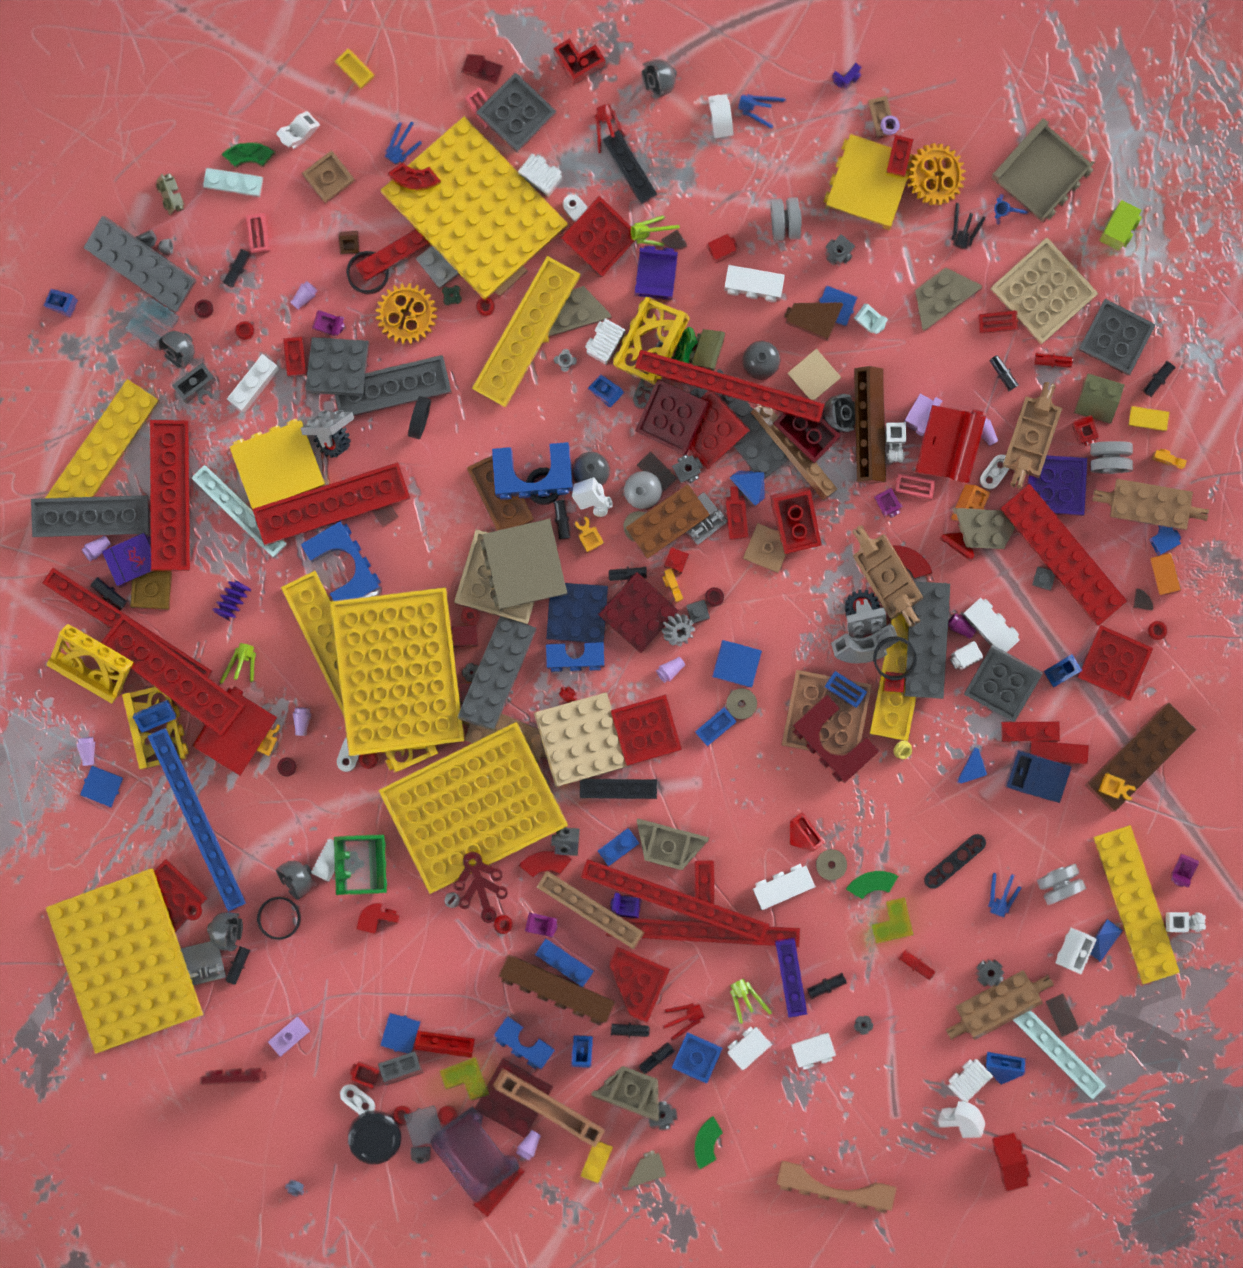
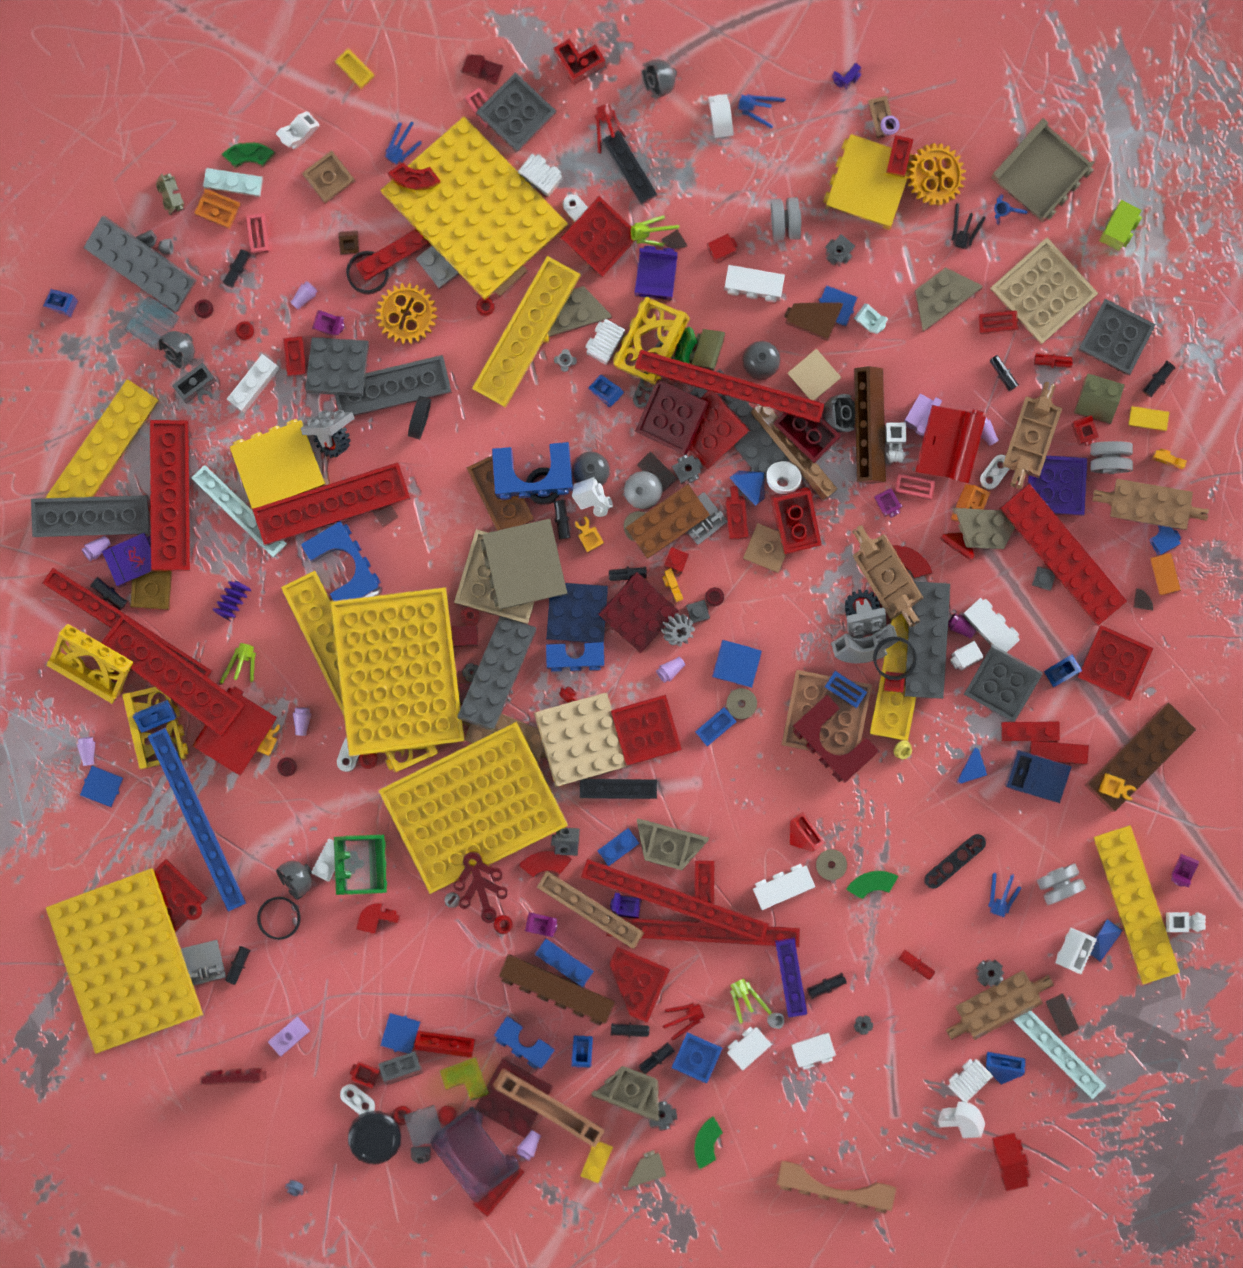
dark grey cylinder [207,912,243,951] -> none
clear green plate [442,285,462,305] -> none
clear neon green plate [871,897,914,944] -> none
red plate [1148,621,1167,640] -> none
none -> orange plate [194,189,241,229]
none -> white piece [766,461,801,494]
none -> light grey hinge [767,1013,784,1029]

